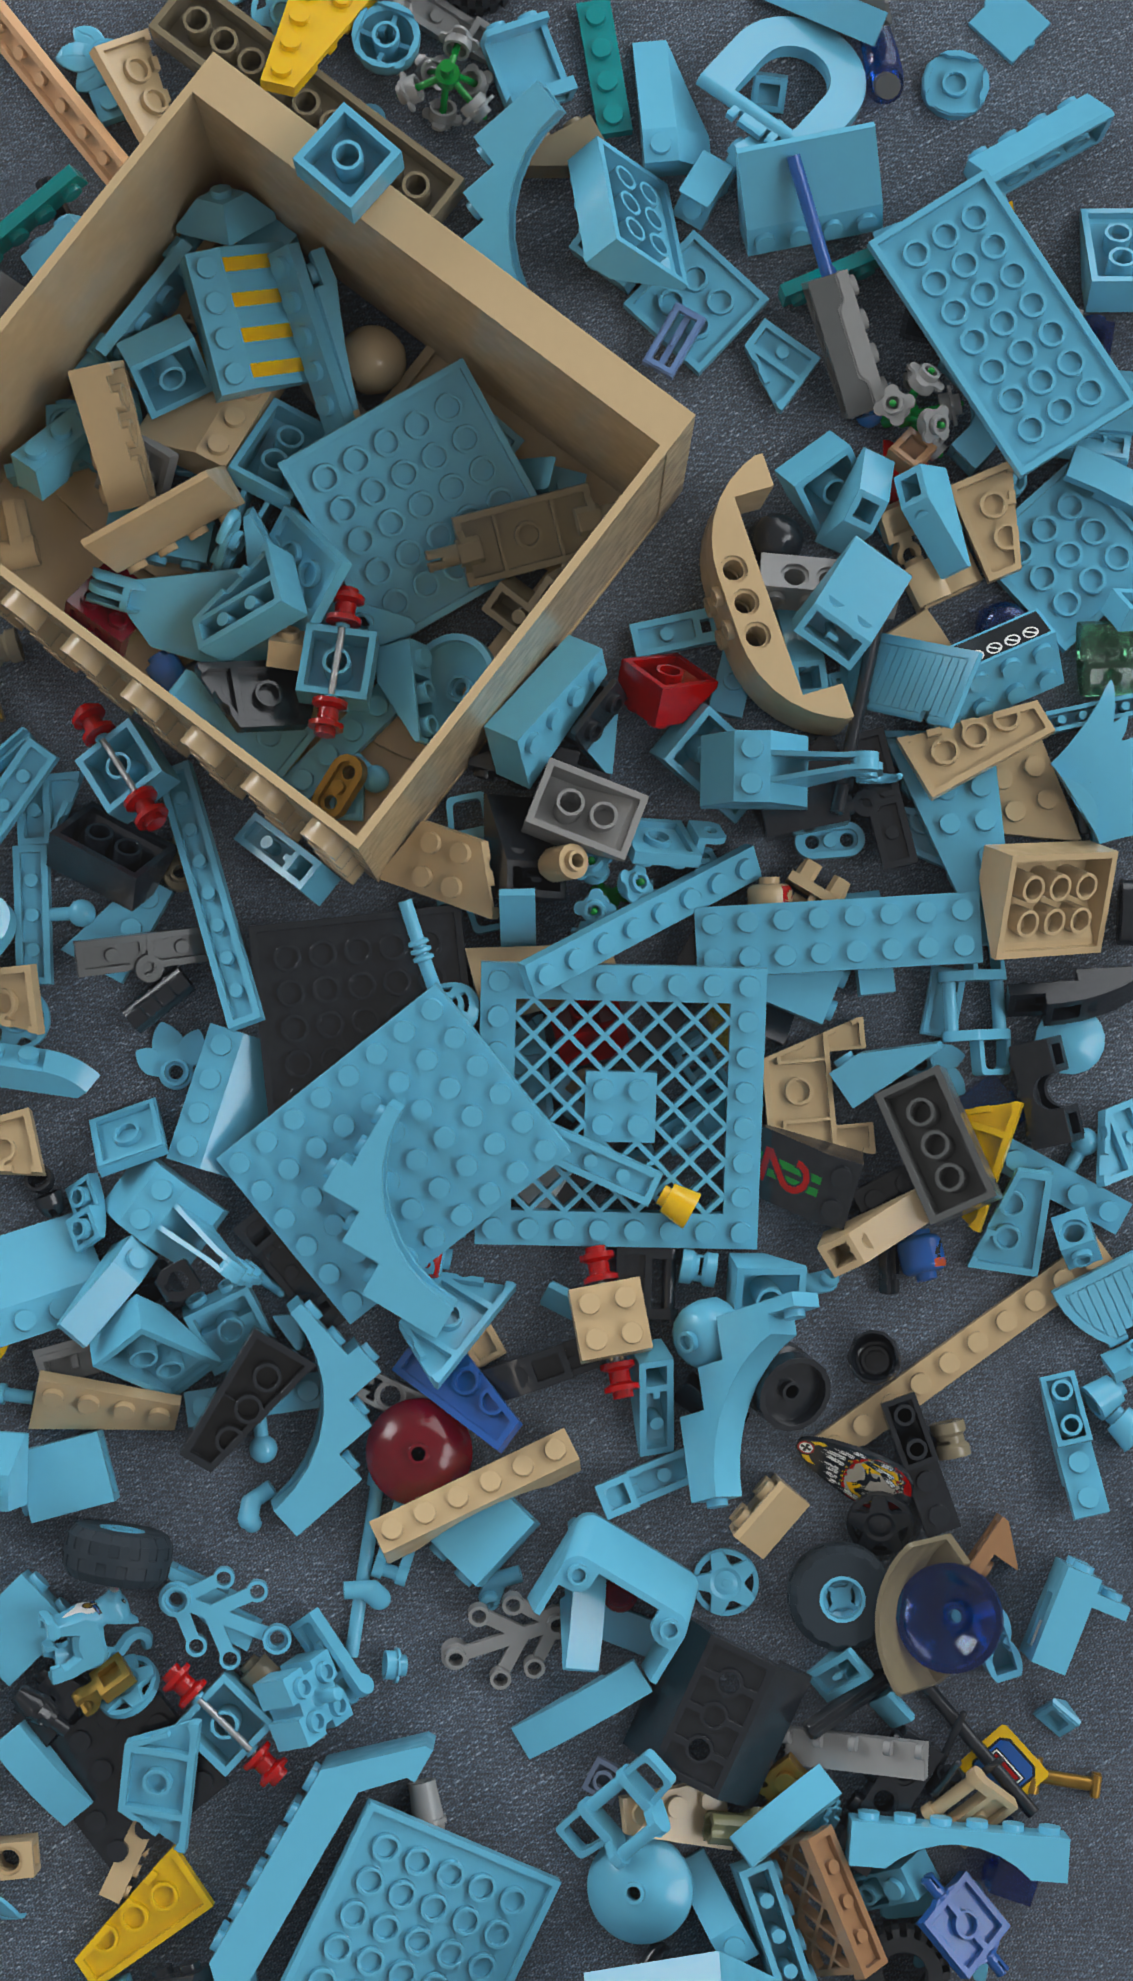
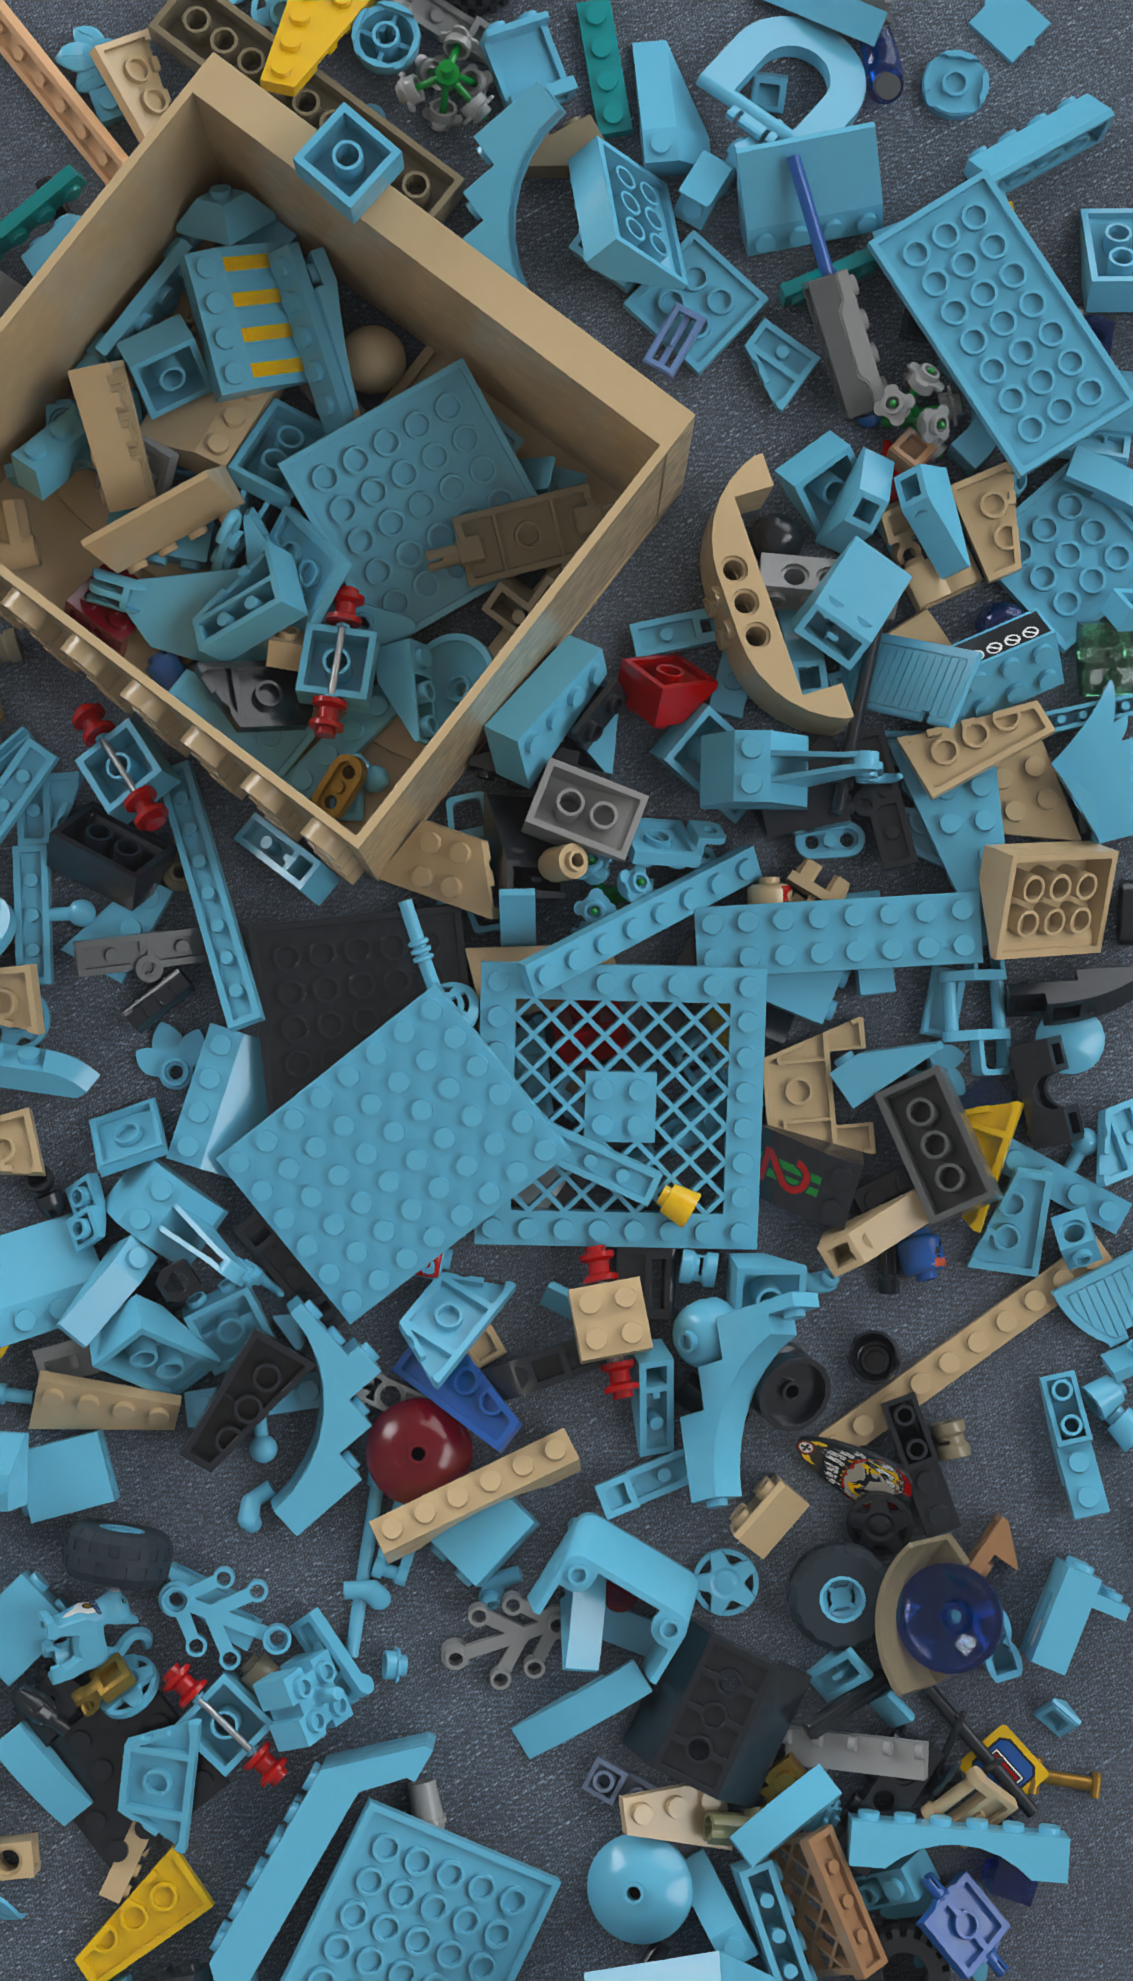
medium azure arch [322,1098,458,1338] -> none
medium azure bar [556,1749,676,1869] -> none

